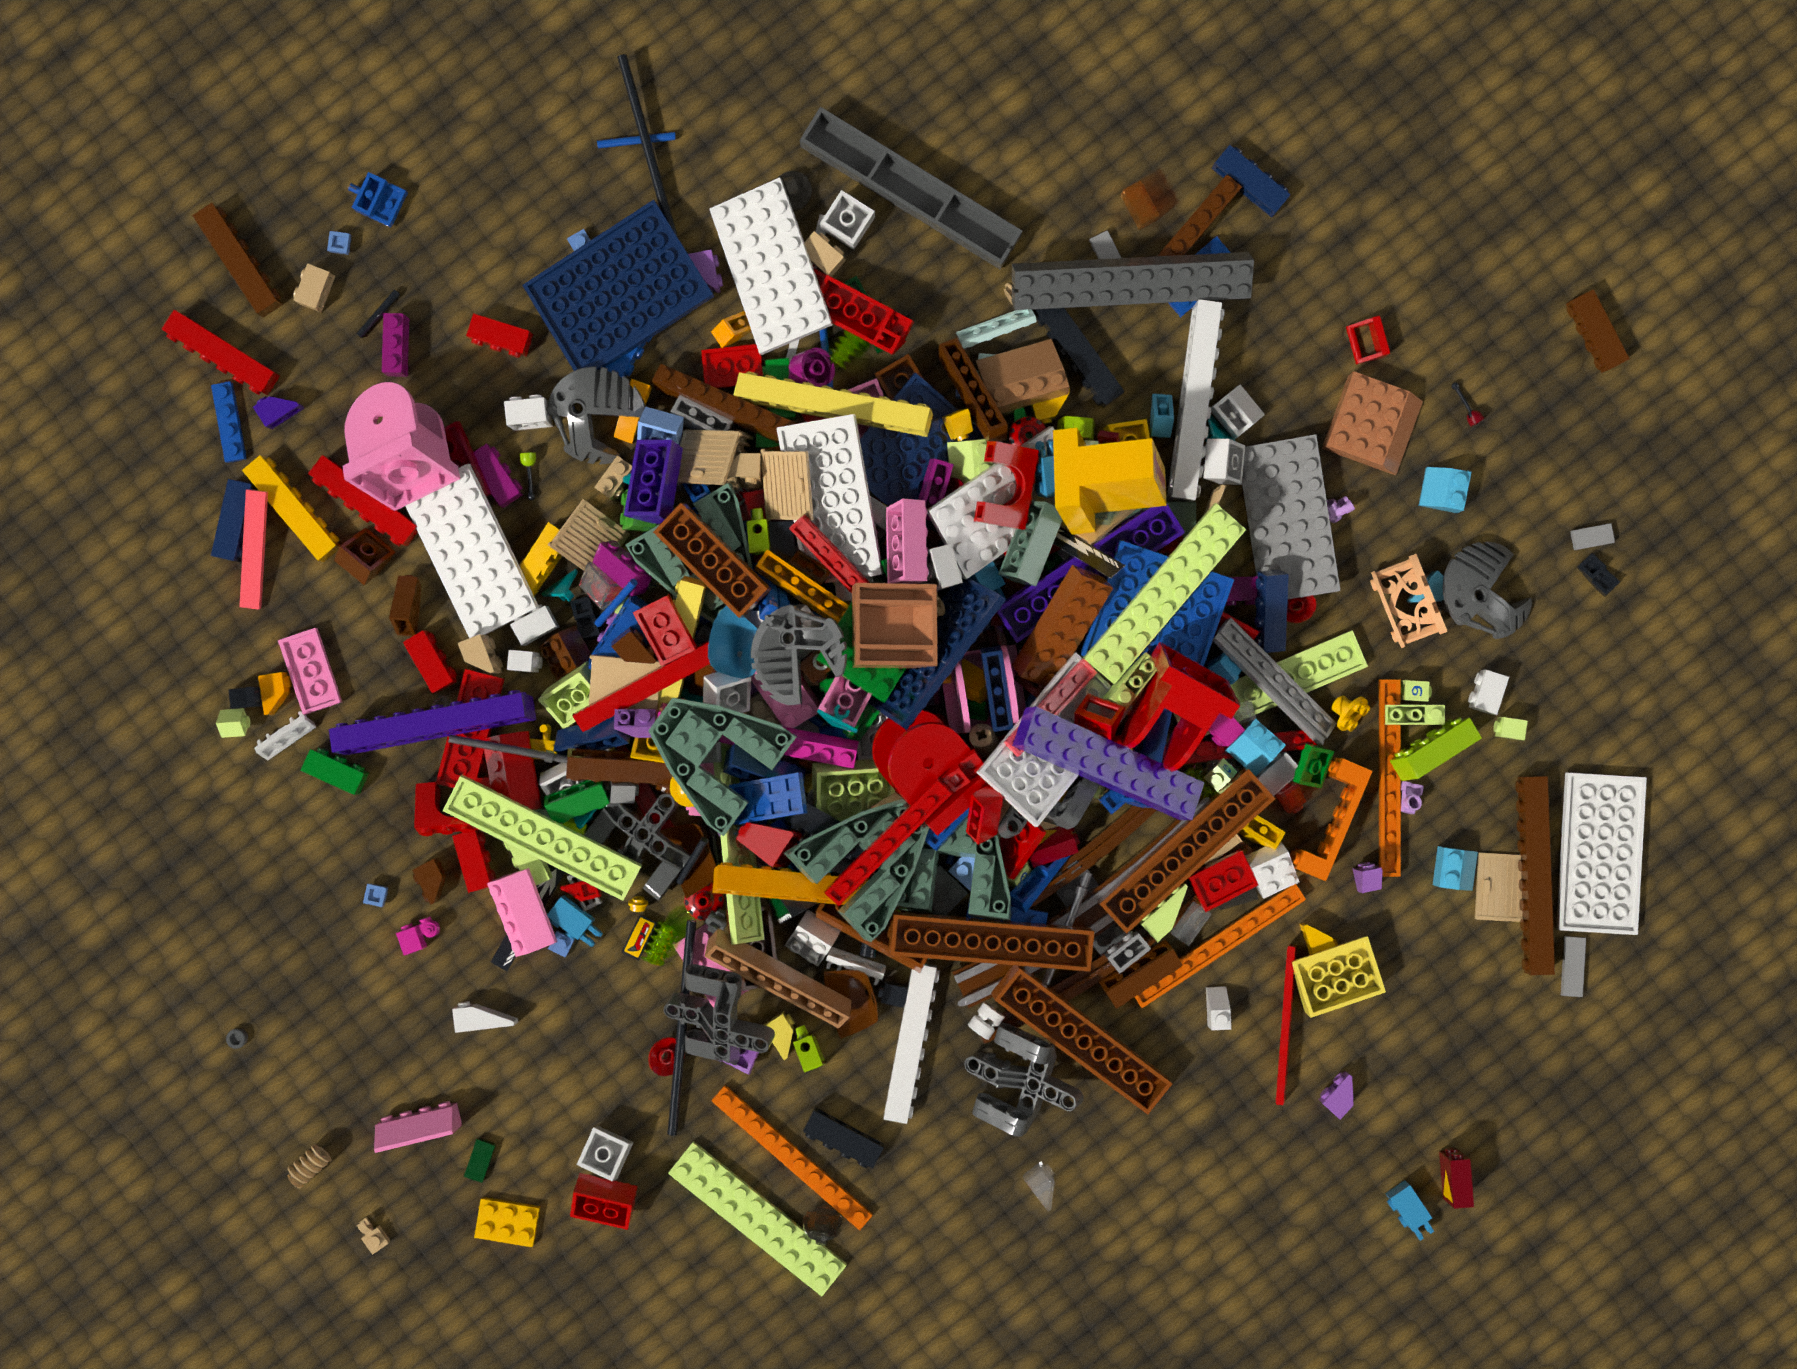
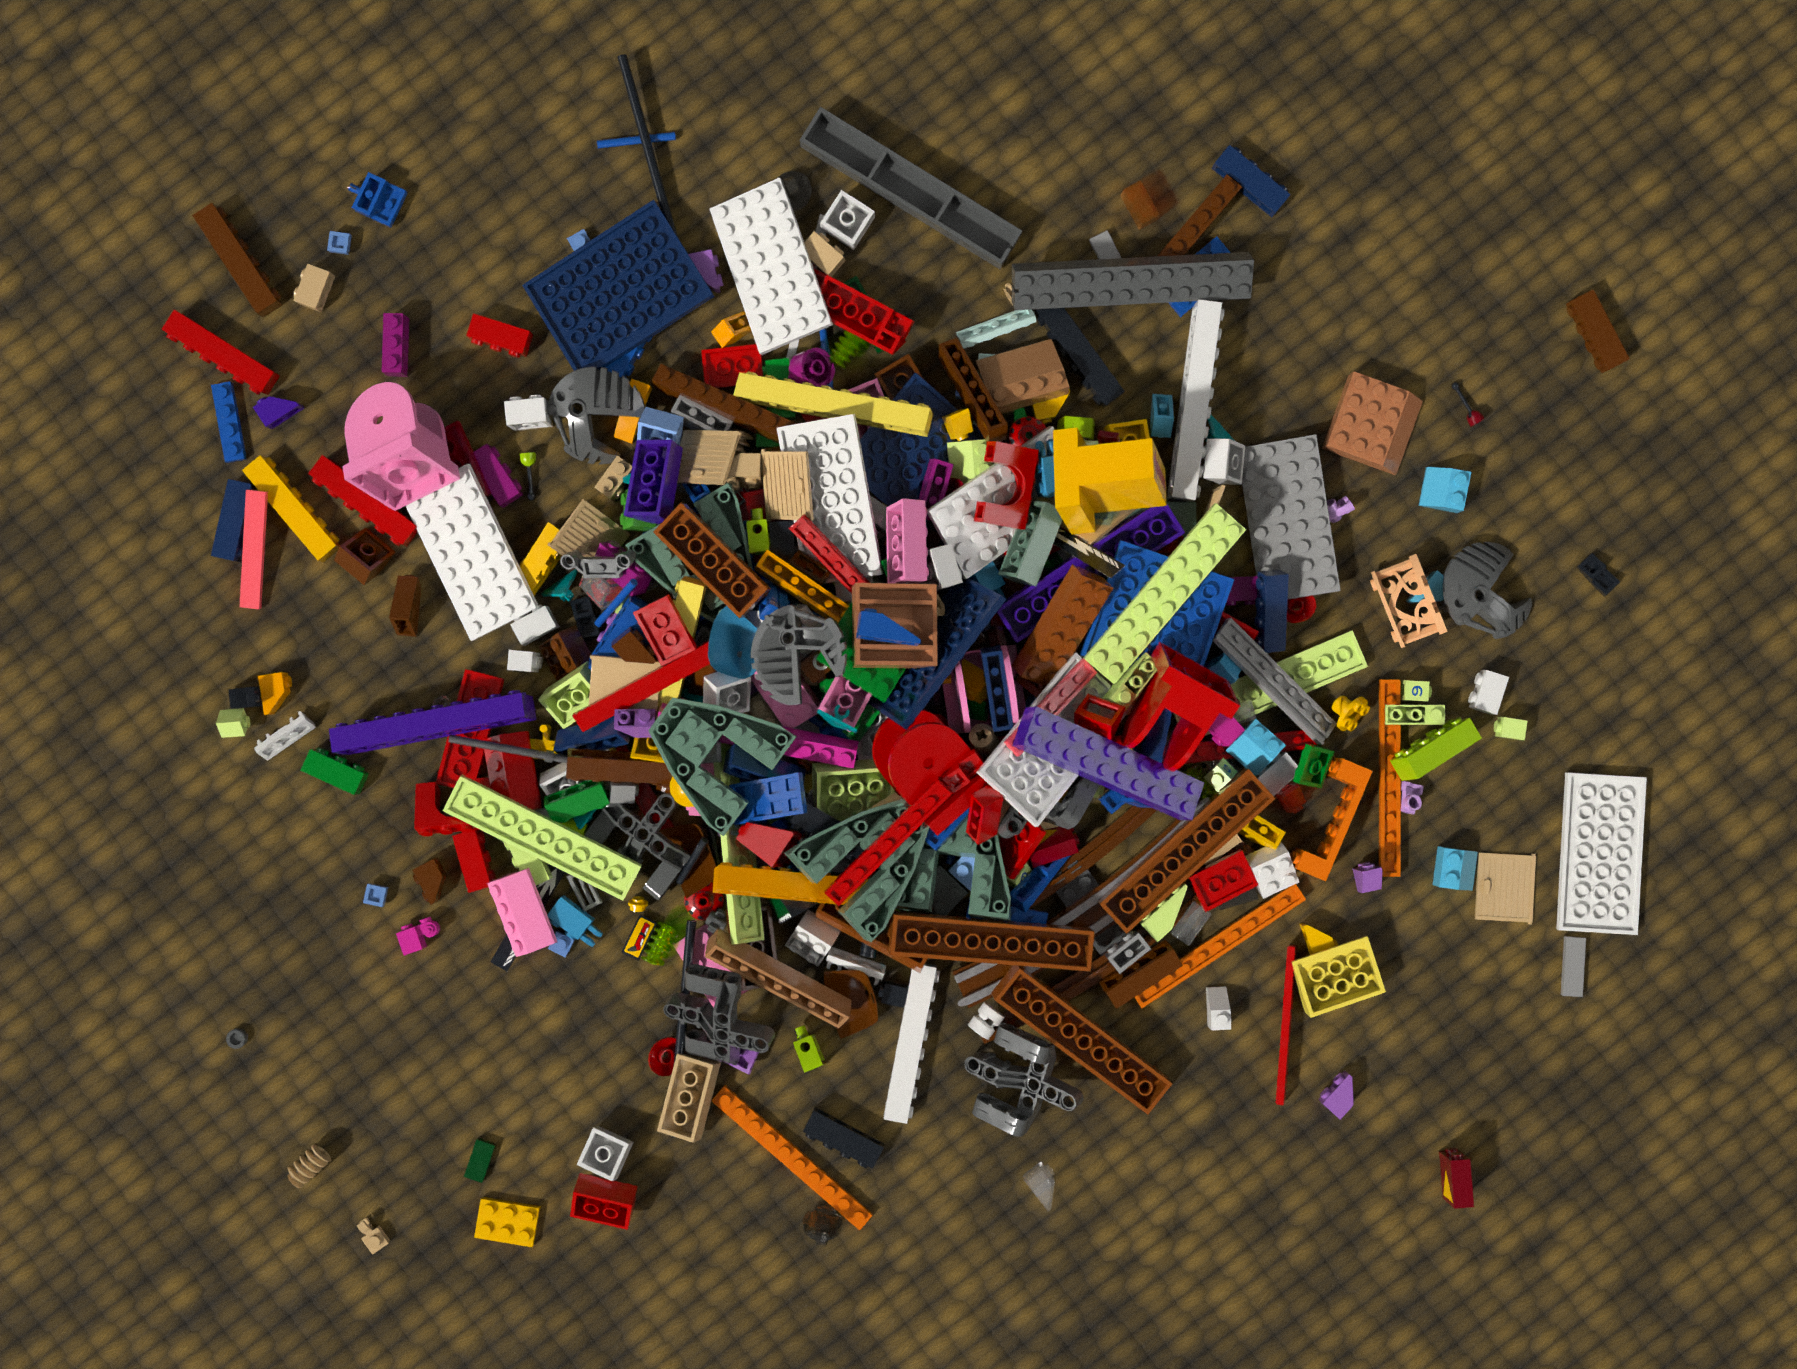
bright pink plate [278,628,342,715] -> none
black bar [356,289,401,338] -> none
bright pink slope [374,1101,462,1153] -> none
red brick [403,630,457,693] -> none
white slope [452,1001,518,1033] -> none
tan slope [458,634,503,674] -> none
red tile [560,881,602,902] -> none
yellowish green plate [668,1141,847,1296] -> none
light yellow slope [764,1011,795,1060] -> none
flat silver bar [1042,871,1093,985] -> none
white slope [1211,385,1265,440] -> none
red tile [1346,316,1390,365] -> none
dark azure hinge [1385,1180,1434,1241] -> none
reddish brown brick [1515,776,1555,975] -> none
light grey tile [1570,524,1615,550] -> none
none -> dark grey plate [560,550,636,578]
none -> tan slope [657,1053,721,1143]
none -> blue slope [856,608,921,646]

